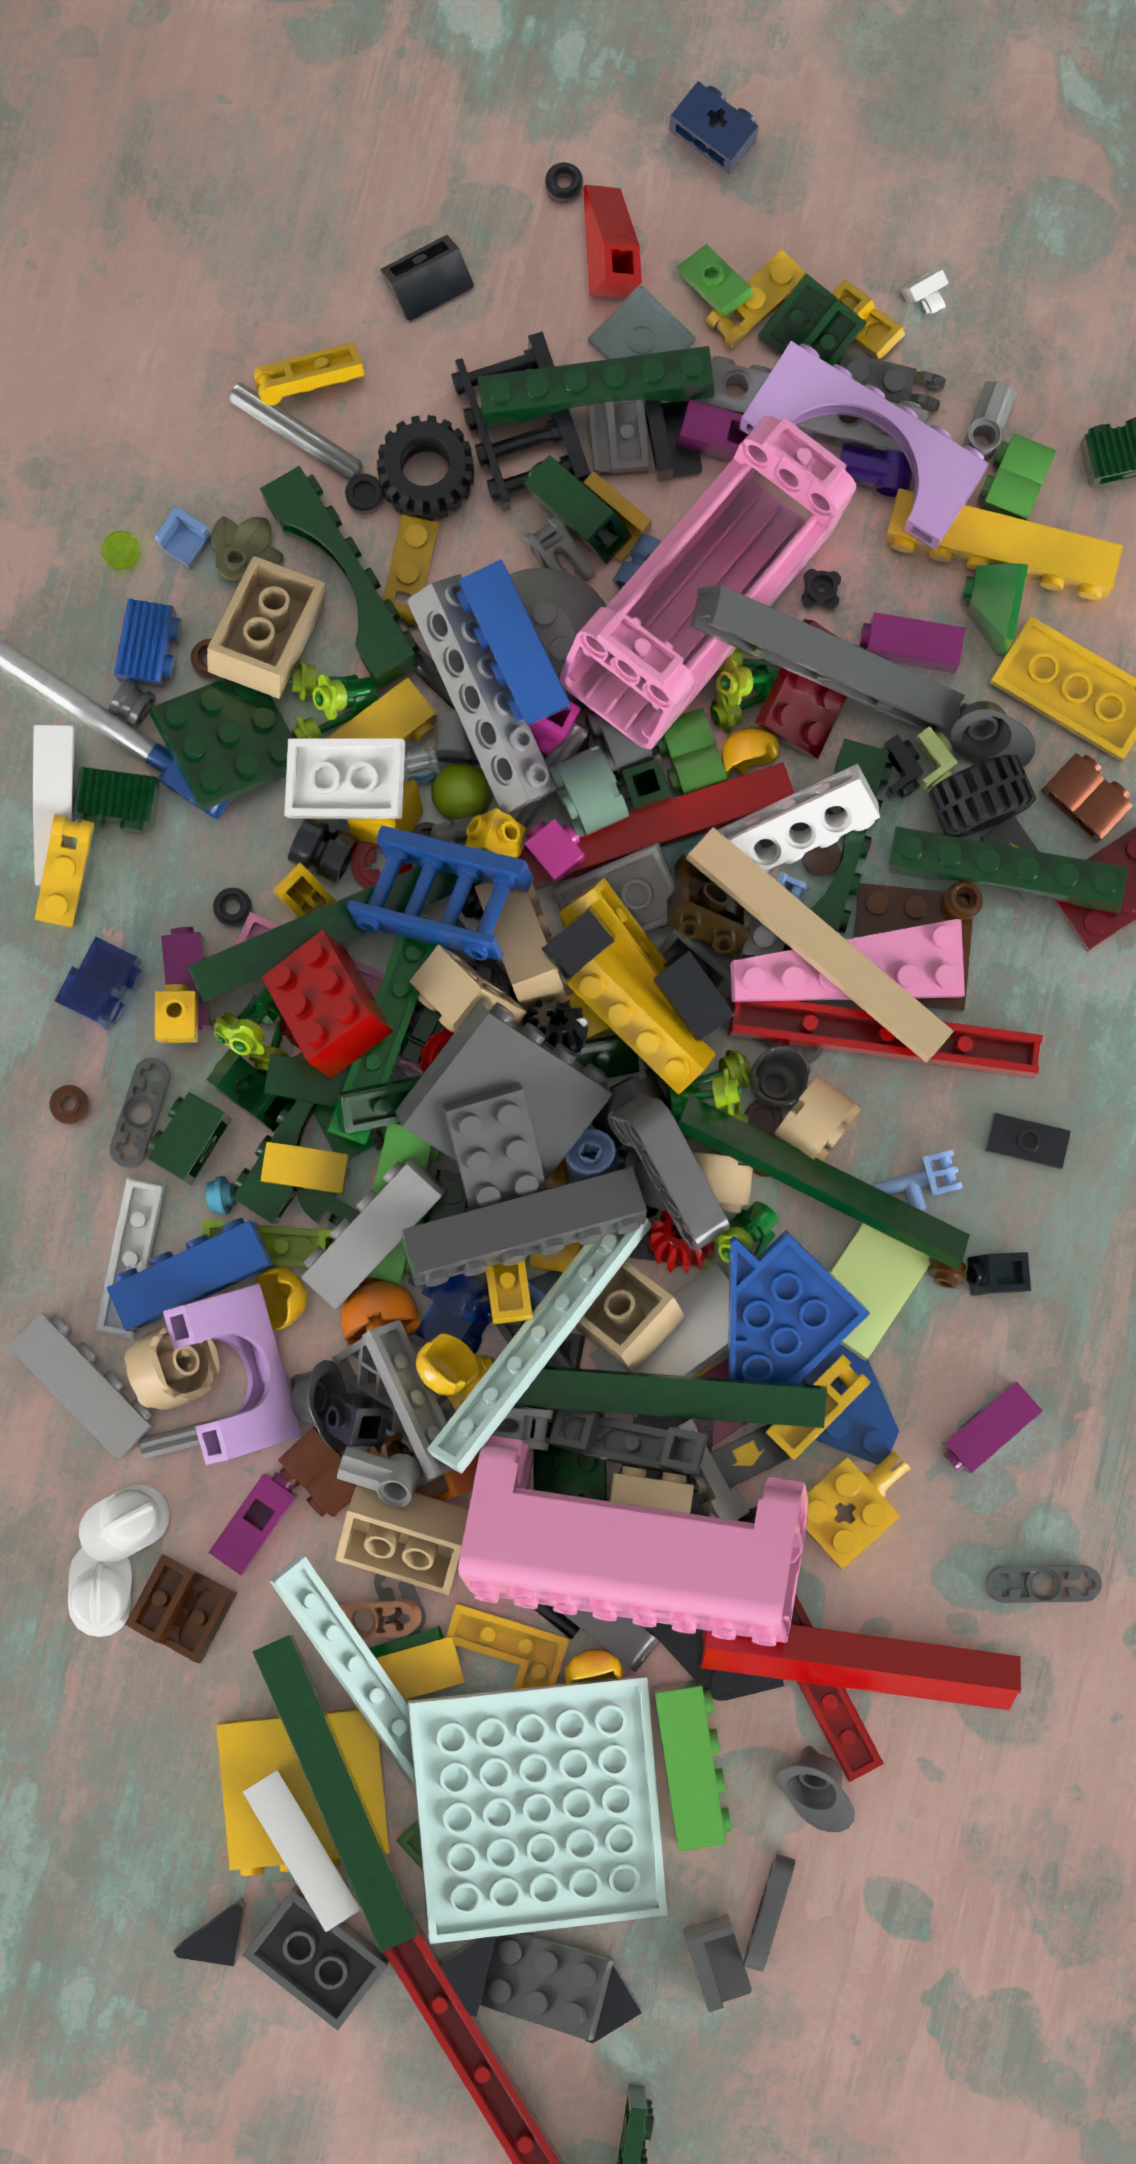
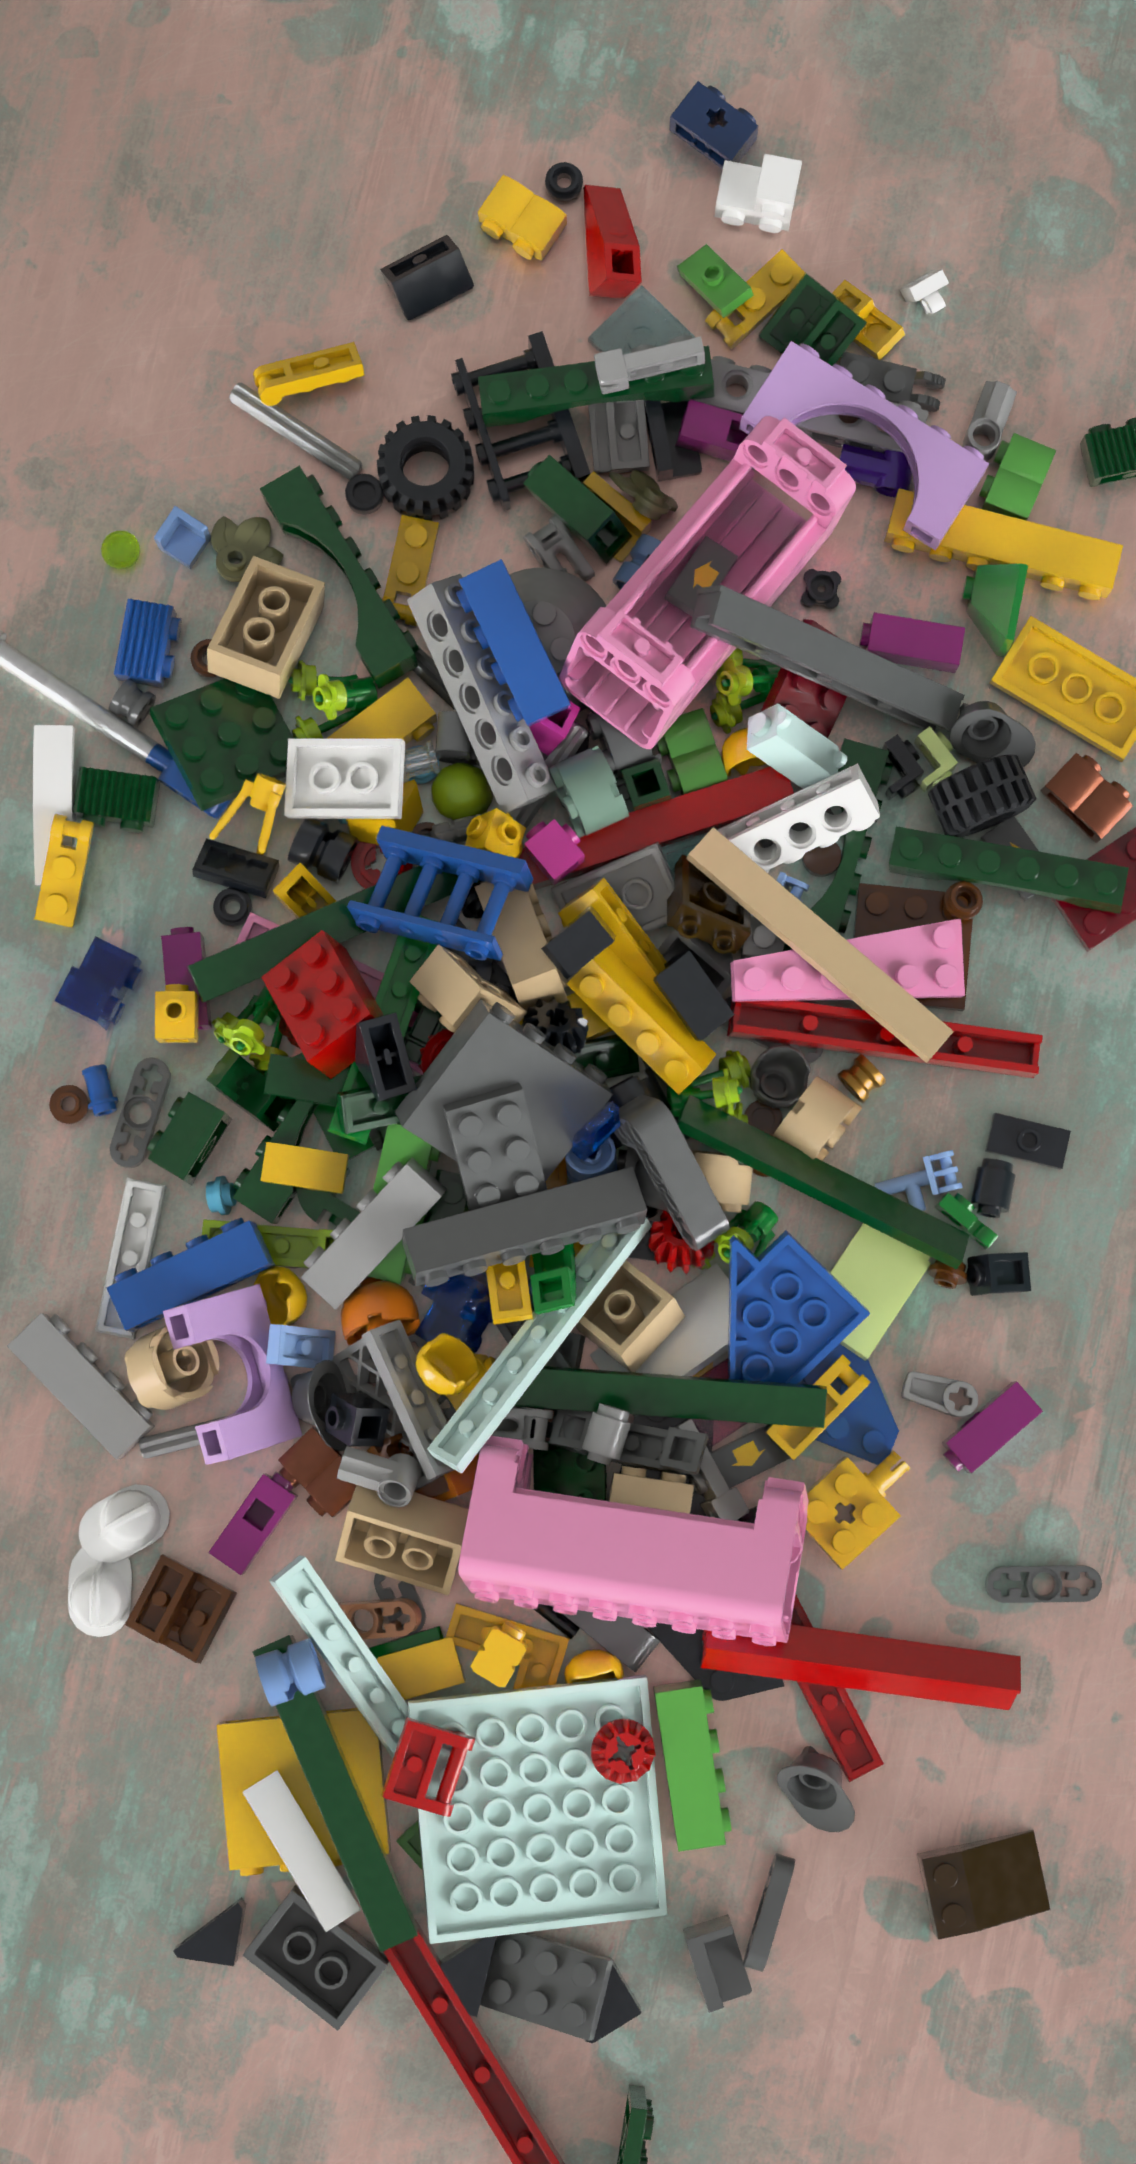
none -> blue pin [82,1064,119,1117]
none -> black plate [192,838,279,899]
none -> yellow plant [209,773,286,855]
none -> medium blue wheel [255,1638,326,1707]
none -> light blue plate [266,1324,336,1368]
none -> black slope [355,1012,417,1101]
none -> red plate [381,1717,476,1817]
none -> yellow brick [470,1620,528,1687]
none -> yellow brick [478,175,567,261]
none -> green slope [530,1243,576,1315]
none -> clear blue slope [572,1101,621,1161]
none -> light grey brick [582,1403,631,1465]
none -> red gear [591,1719,656,1784]
none -> light grey plate [594,335,705,394]
none -> olive plate [609,470,678,520]
none -> dark grey tile [664,536,738,617]
none -> white brick [714,154,802,233]
none -> light aqua brick [747,704,847,789]
none -> pearl gold wheel [837,1054,886,1103]
none -> light grey piece [901,1371,978,1417]
none -> dark brown slope [917,1830,1051,1940]
none -> green plate [934,1193,998,1250]
none -> black brick [971,1158,1016,1218]

